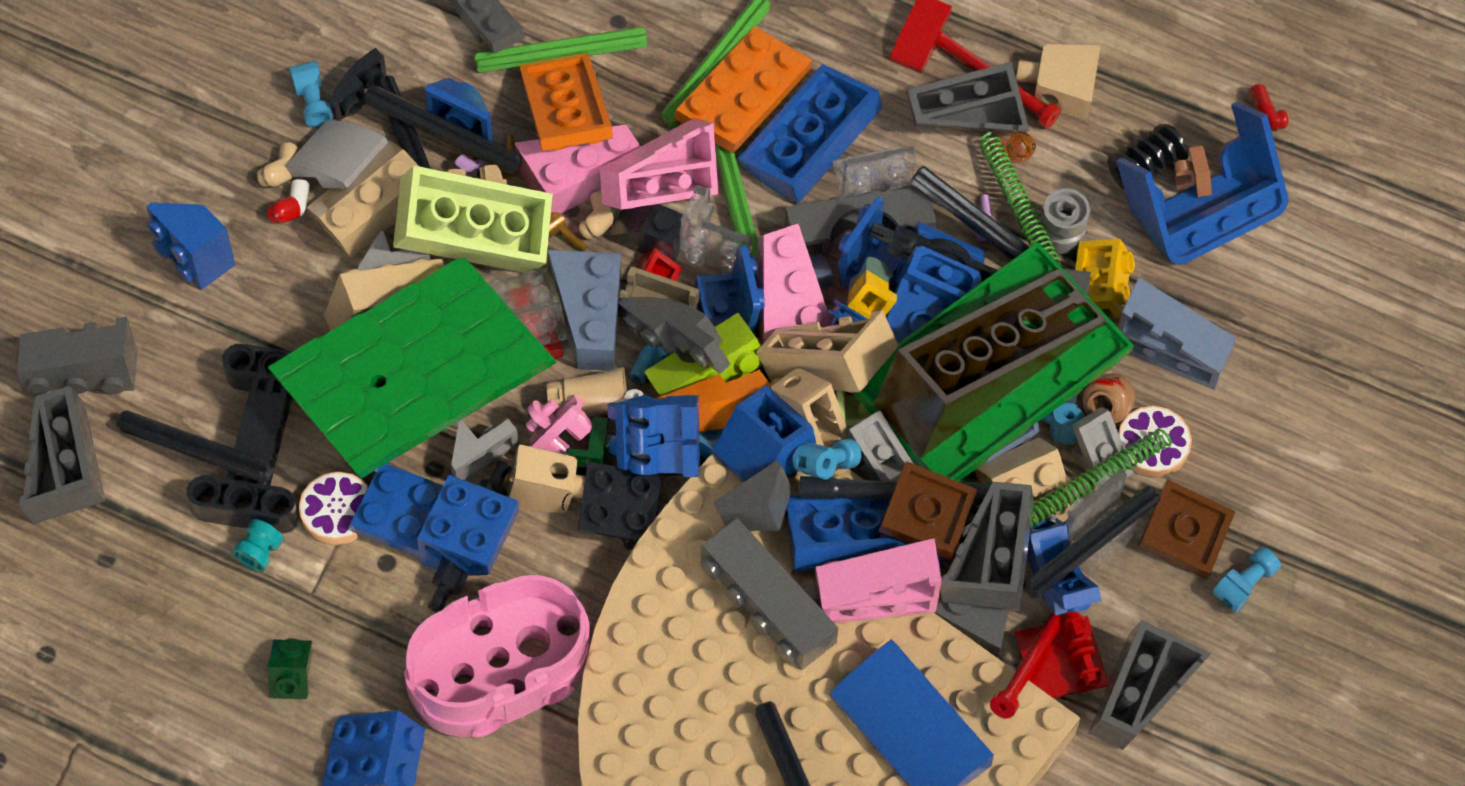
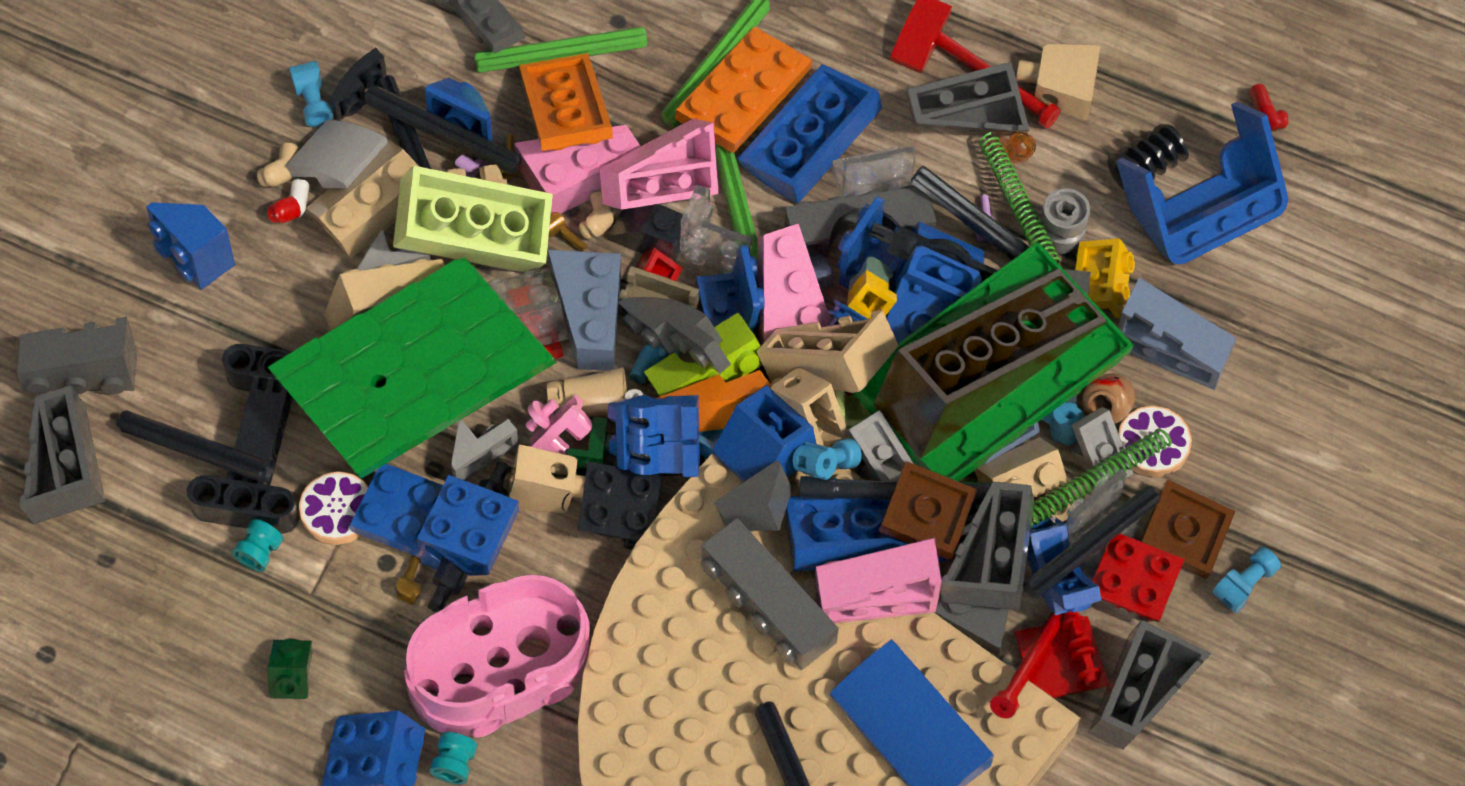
nougat tile [1174,145,1212,197] -> none
none -> pearl gold hand [396,555,422,605]
none -> teal wheel [429,732,478,785]
none -> red hinge [1093,534,1185,623]

